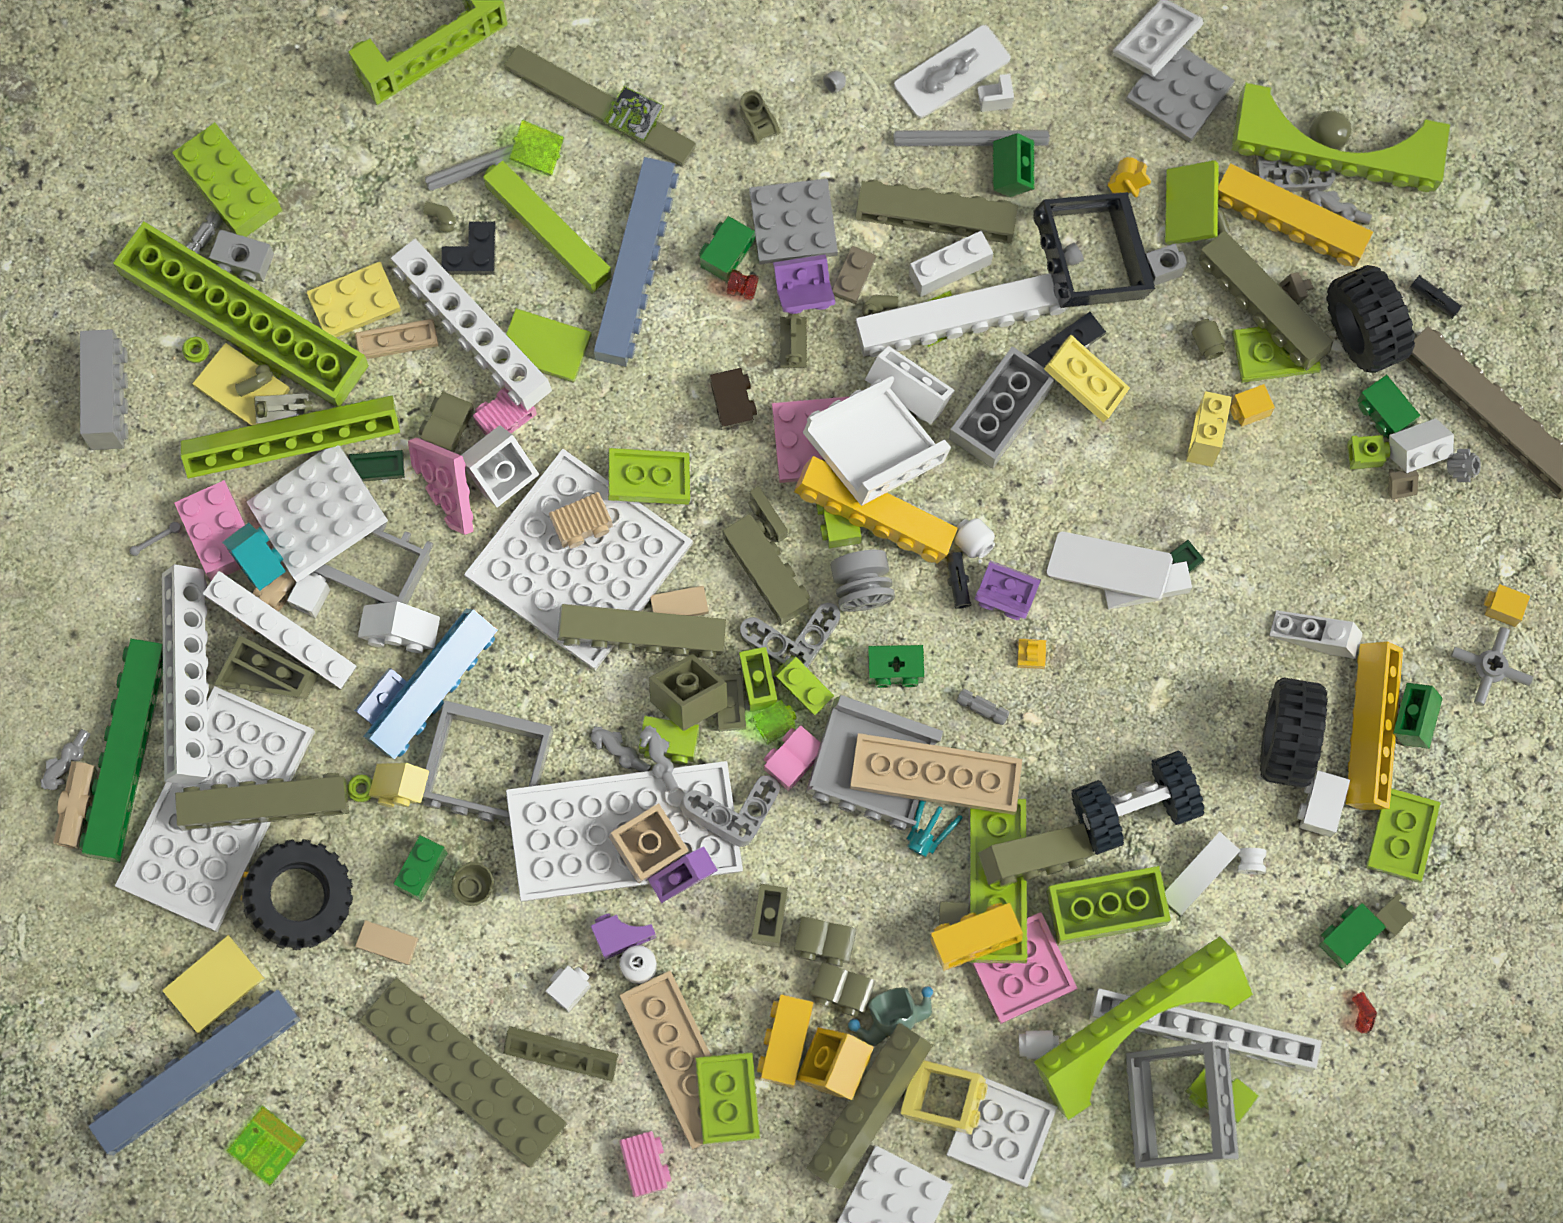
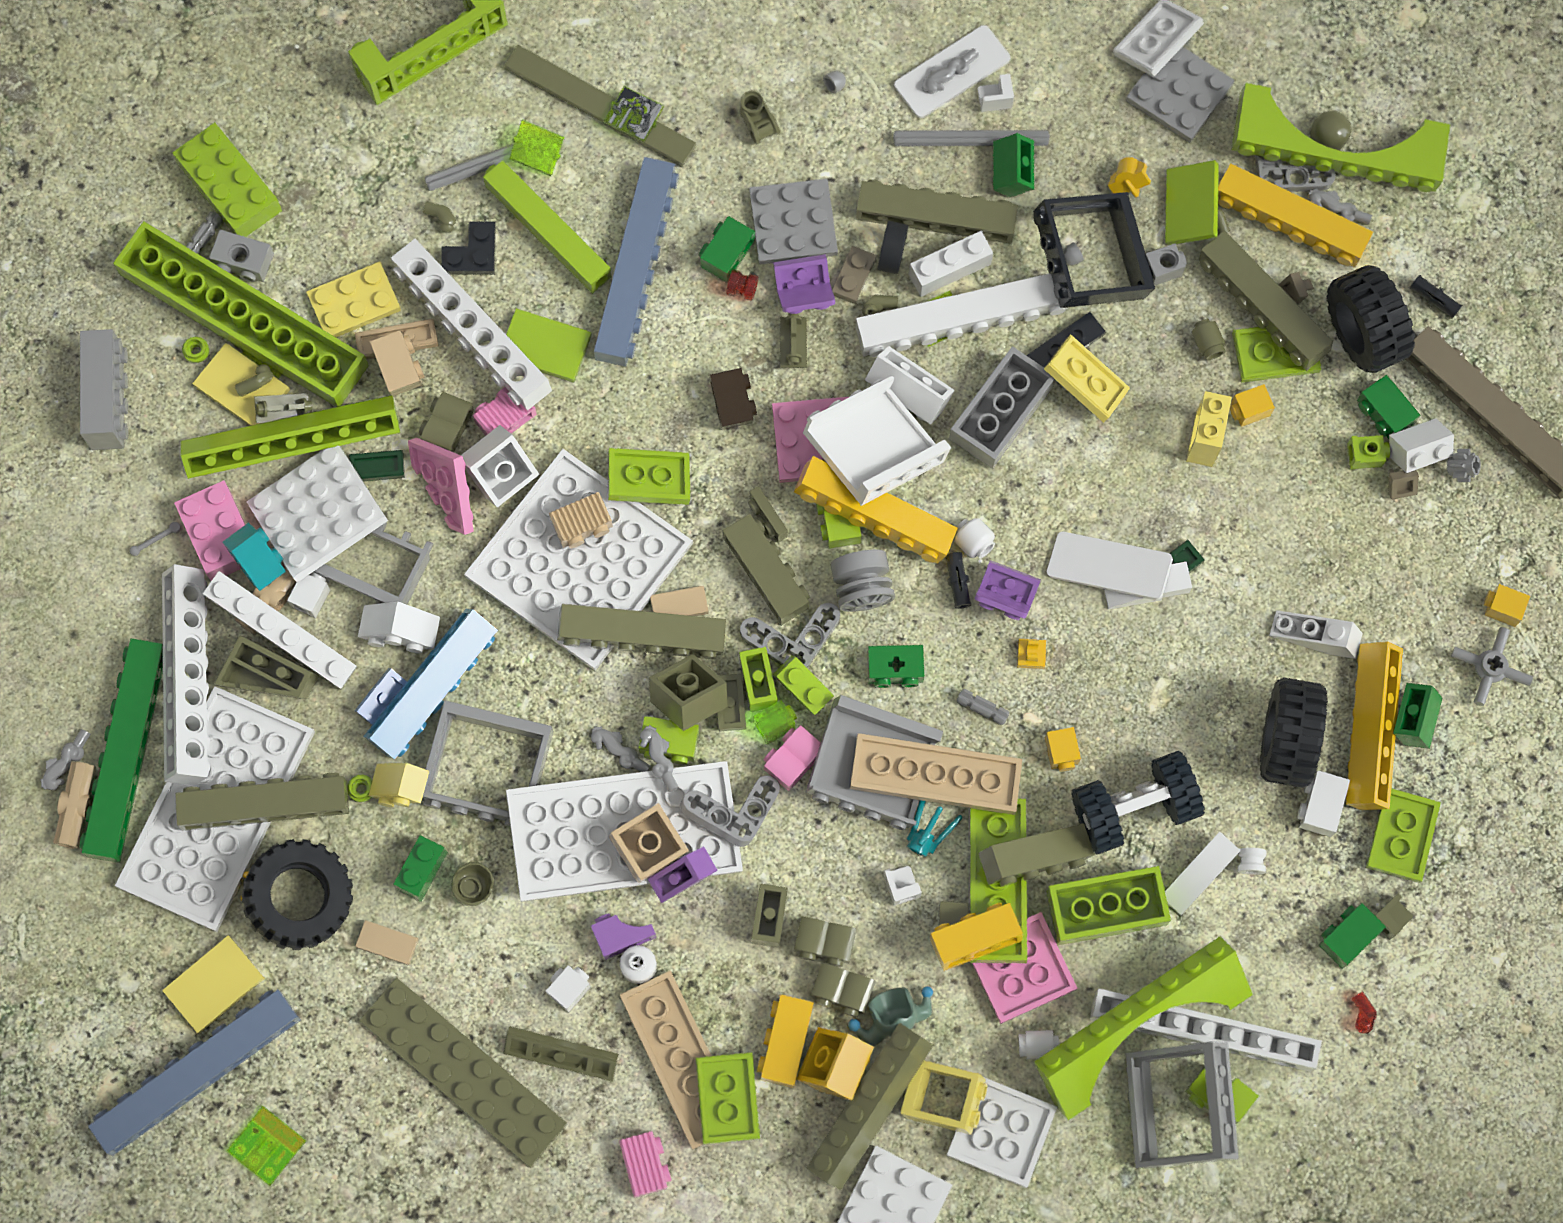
none -> tan brick [370,330,425,396]
none -> black tyre [877,221,909,274]
none -> white panel [883,866,922,906]
none -> yellow brick [1045,727,1081,772]

